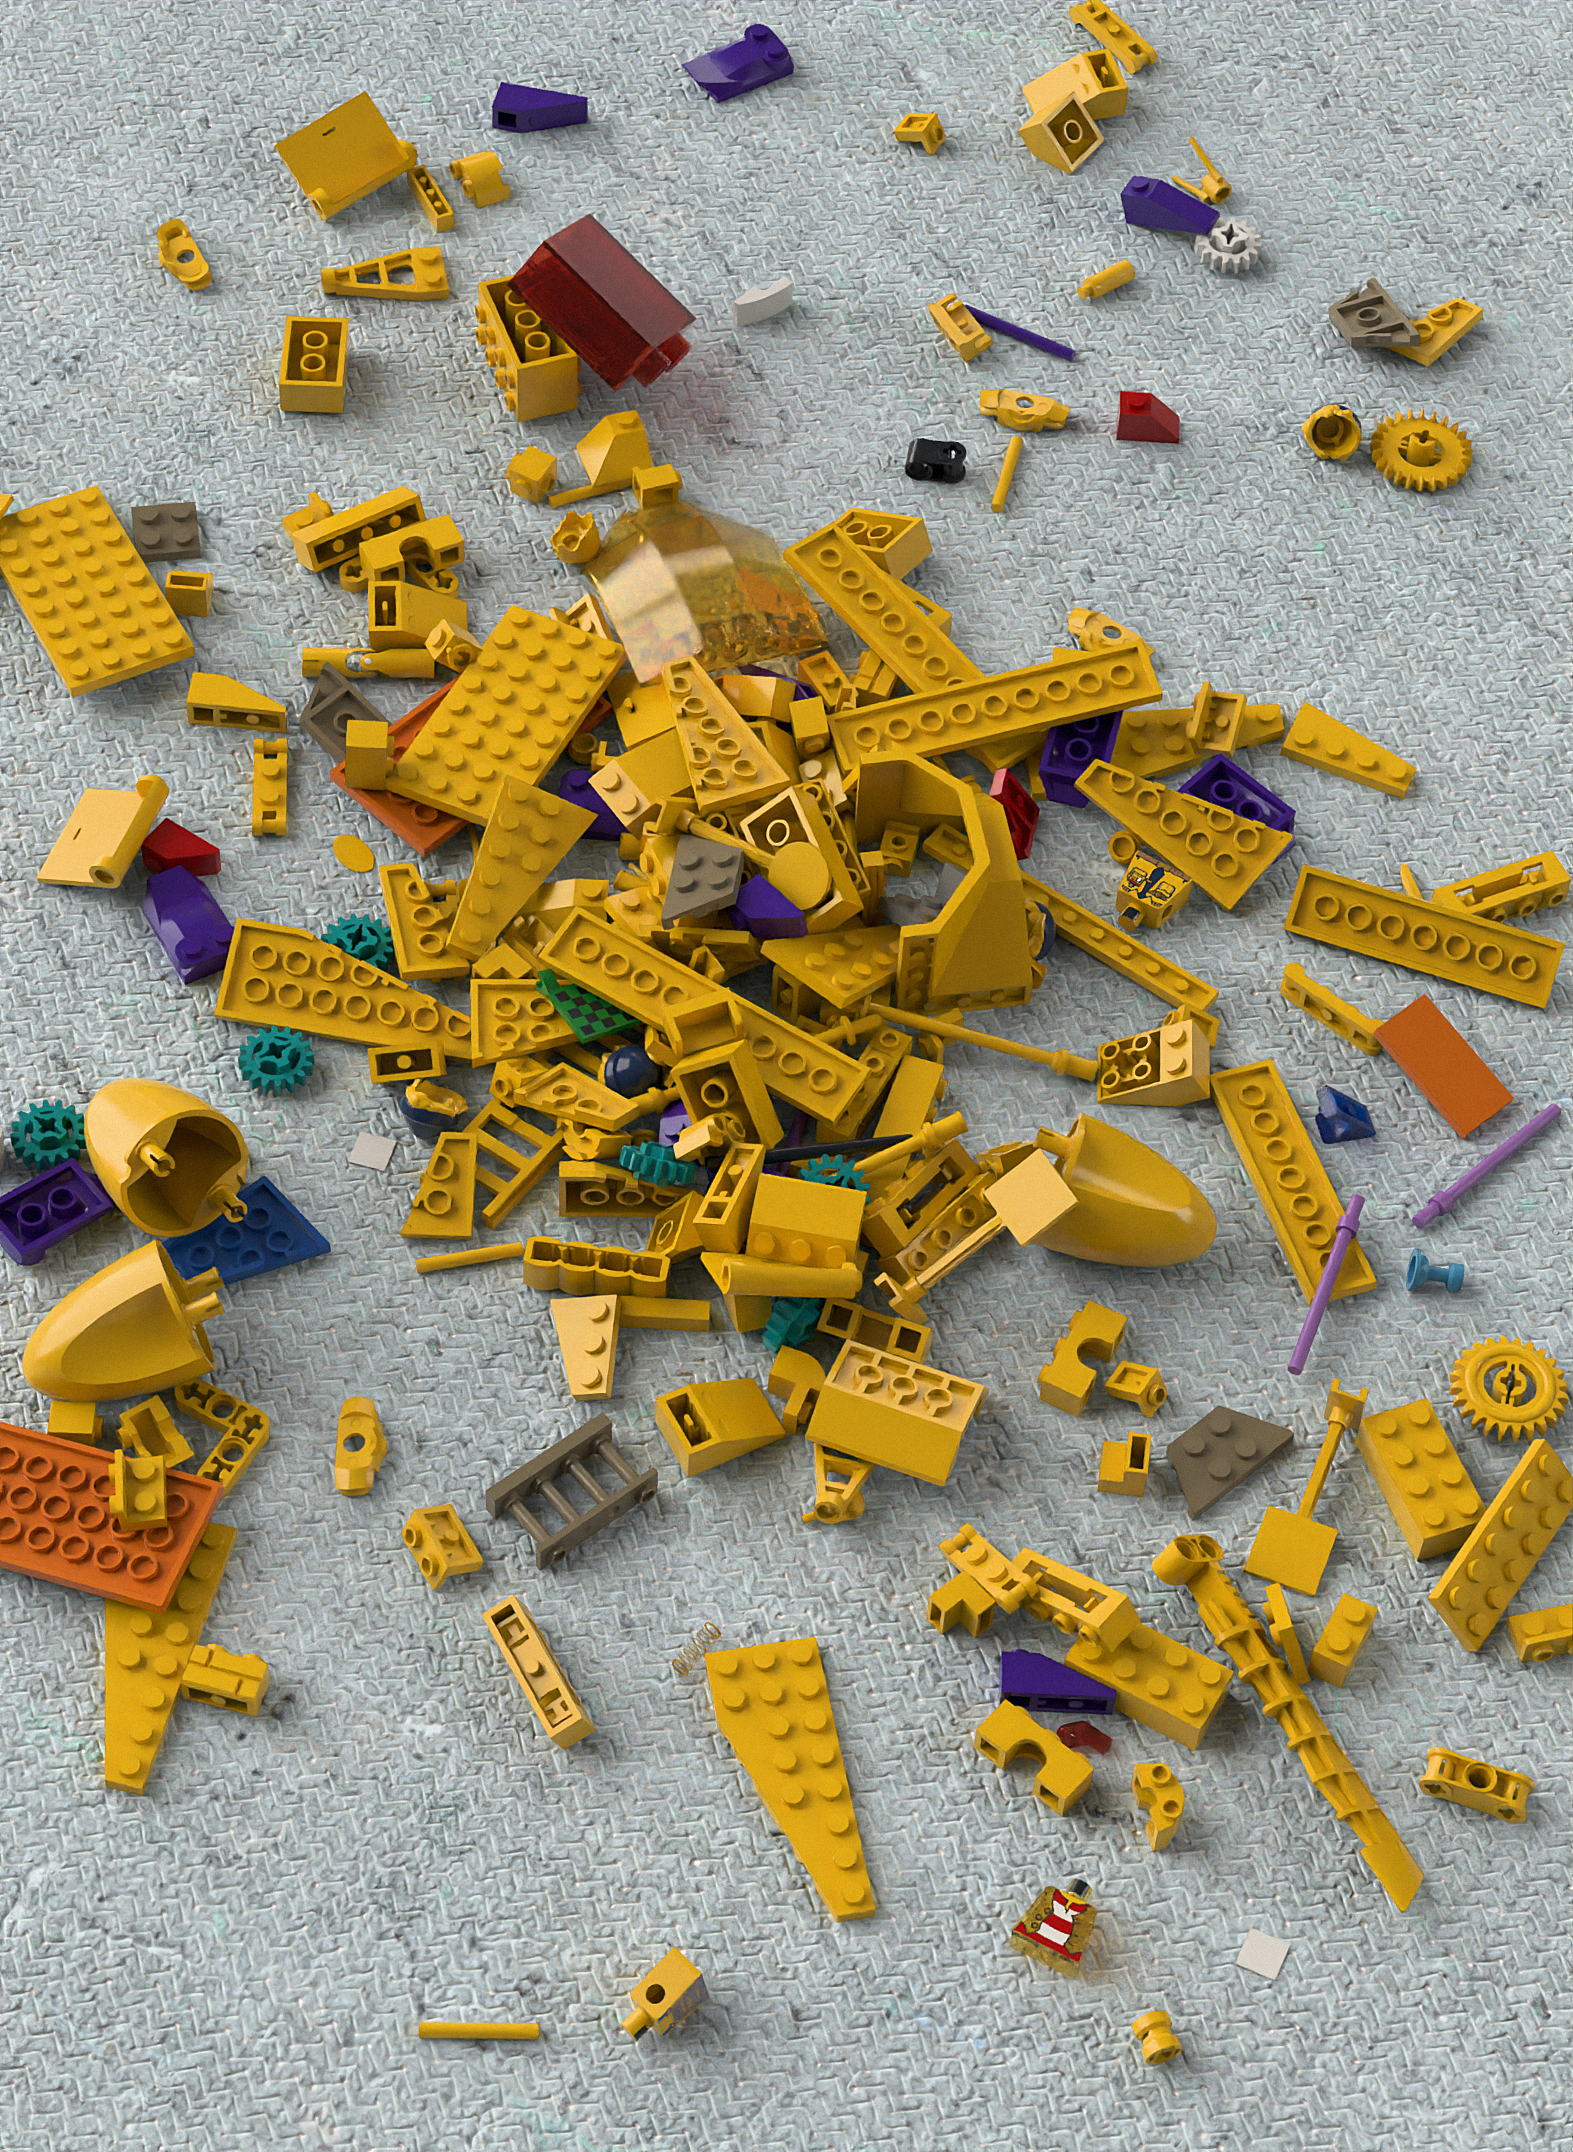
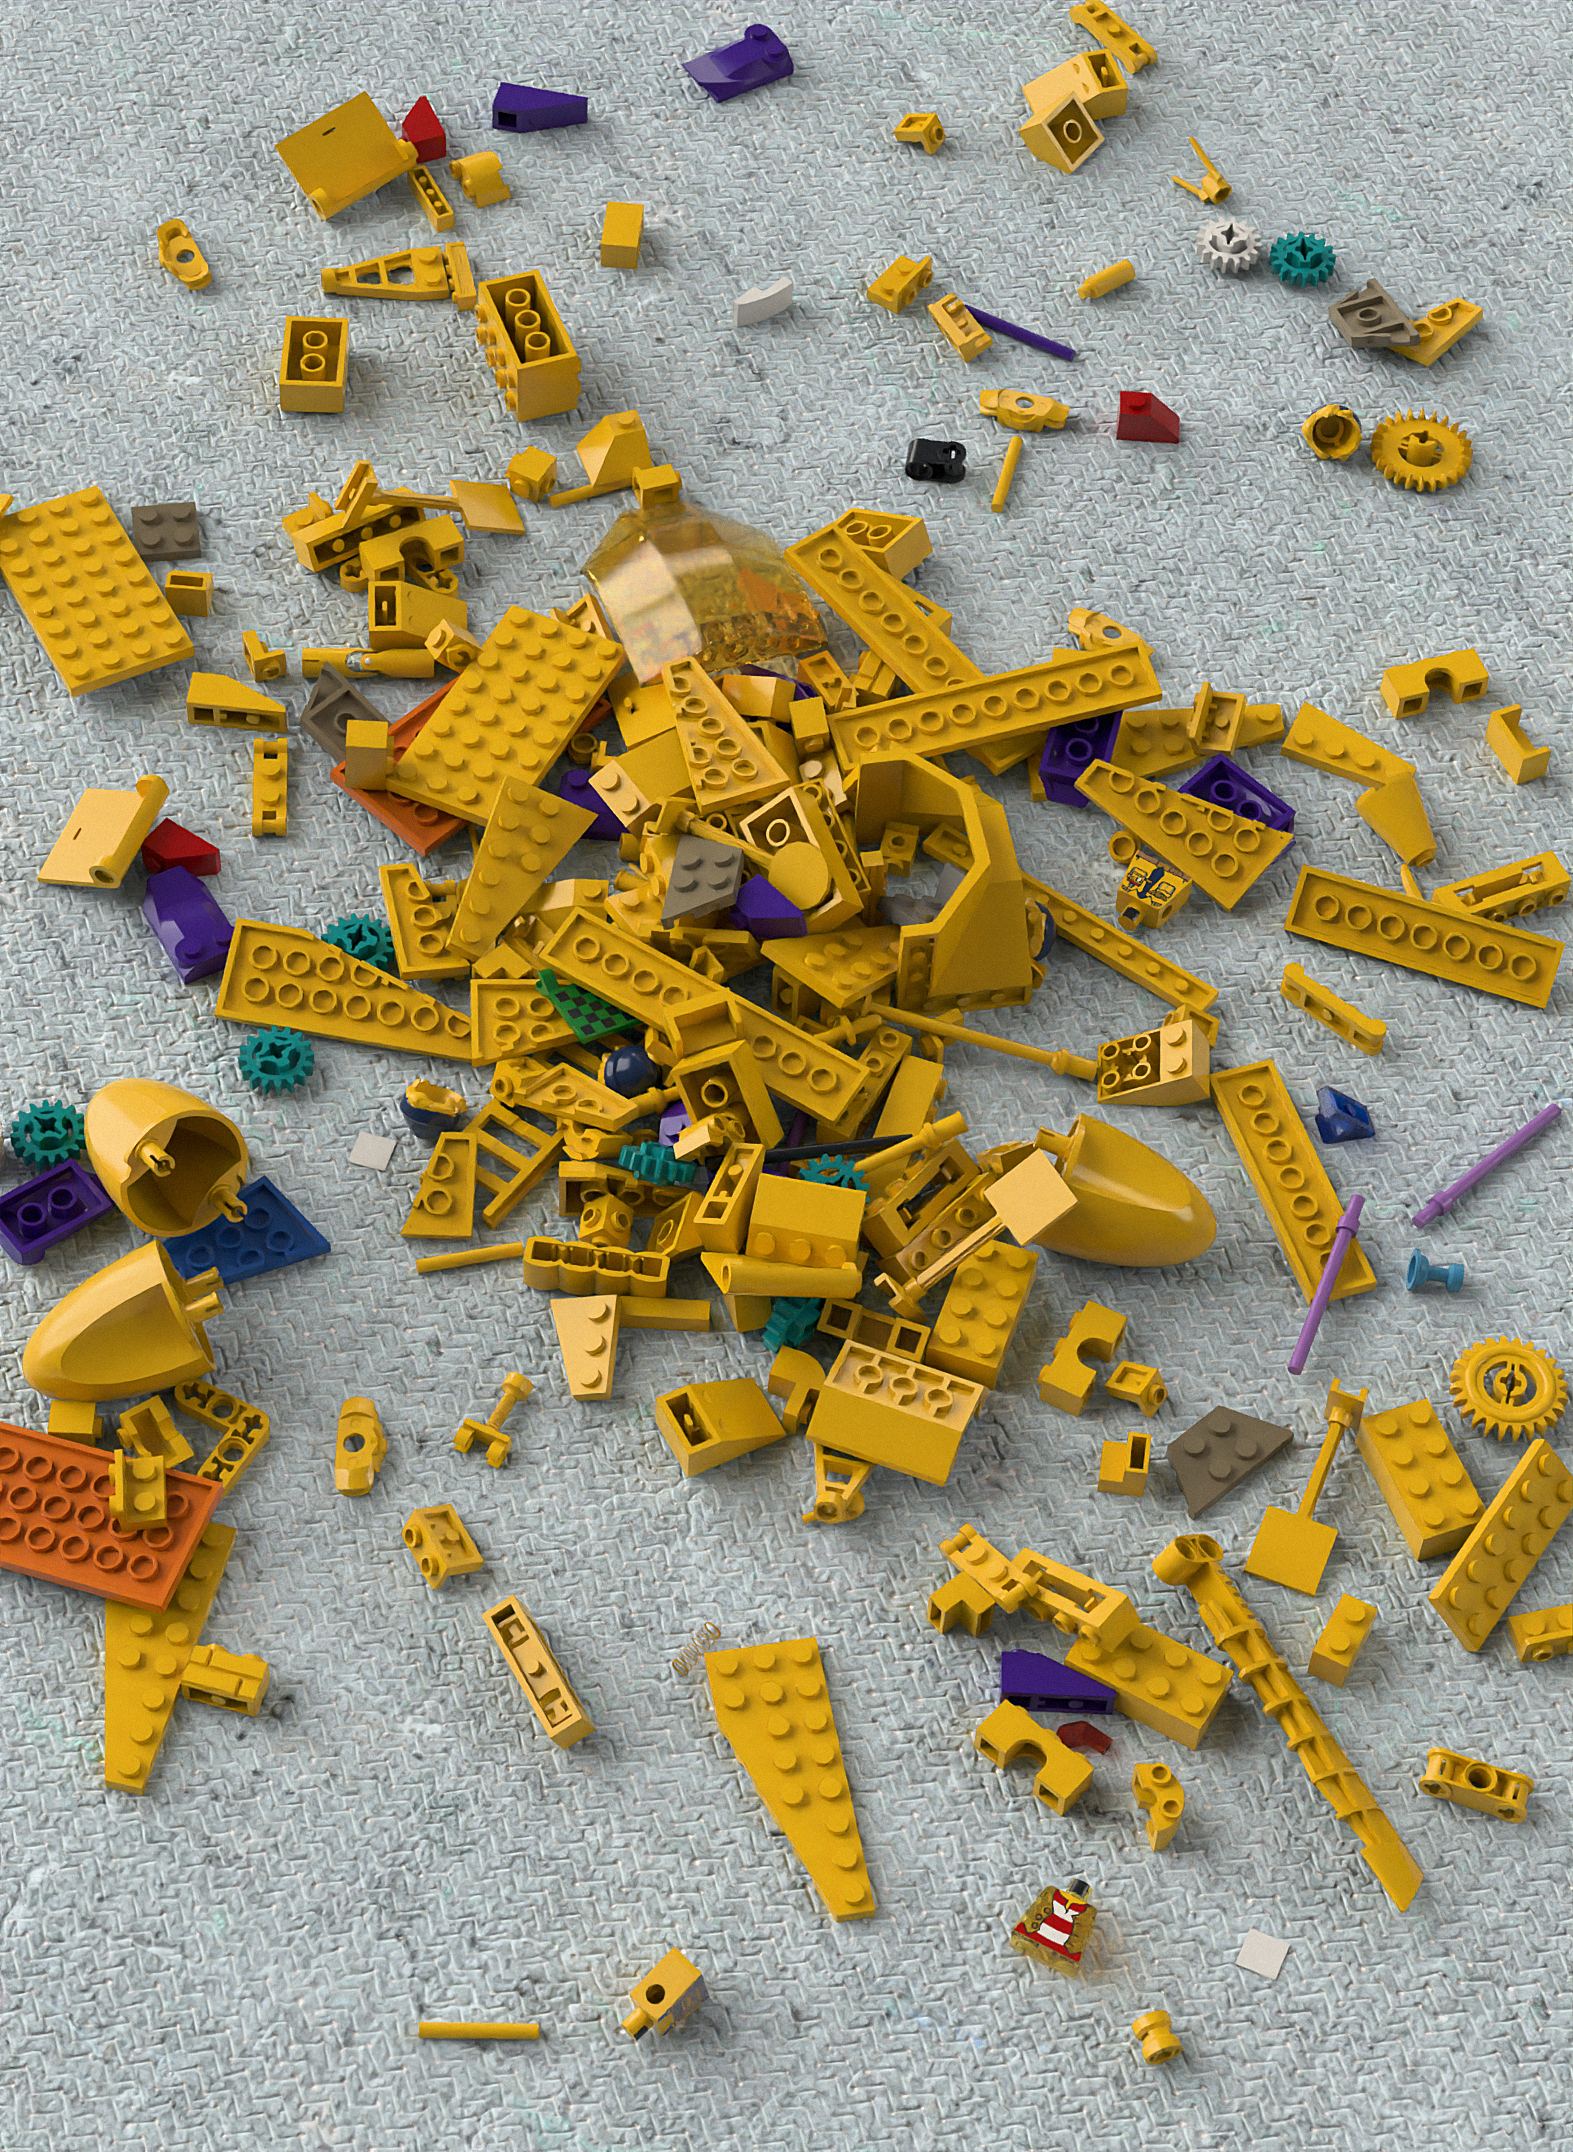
yellow sticker [333,835,374,872] -> none
yellow brick [367,1040,447,1083] -> none
dark tan fence [485,1412,658,1571] -> none
clear red brick [507,214,697,392] -> none
yellow hair [549,511,601,564] -> none
red wing [990,768,1040,861] -> none
dark purple slope [1120,176,1220,235] -> none
yellow wing [1262,1582,1311,1685] -> none
orange tile [1373,994,1515,1139] -> none
none -> yellow bracket [242,630,286,683]
none -> yellow piece [334,459,526,535]
none -> red slope [398,95,447,164]
none -> yellow piece [442,241,477,311]
none -> yellow bar [453,1372,533,1469]
none -> yellow brick [578,1193,635,1248]
none -> yellow panel [600,201,644,270]
none -> yellow bracket [866,255,933,314]
none -> yellow brick [925,1233,1039,1391]
none -> teal gear [1269,231,1336,289]
none -> yellow cone [1355,772,1438,868]
none -> yellow arch [1380,648,1490,720]
none -> yellow panel [1485,704,1551,785]

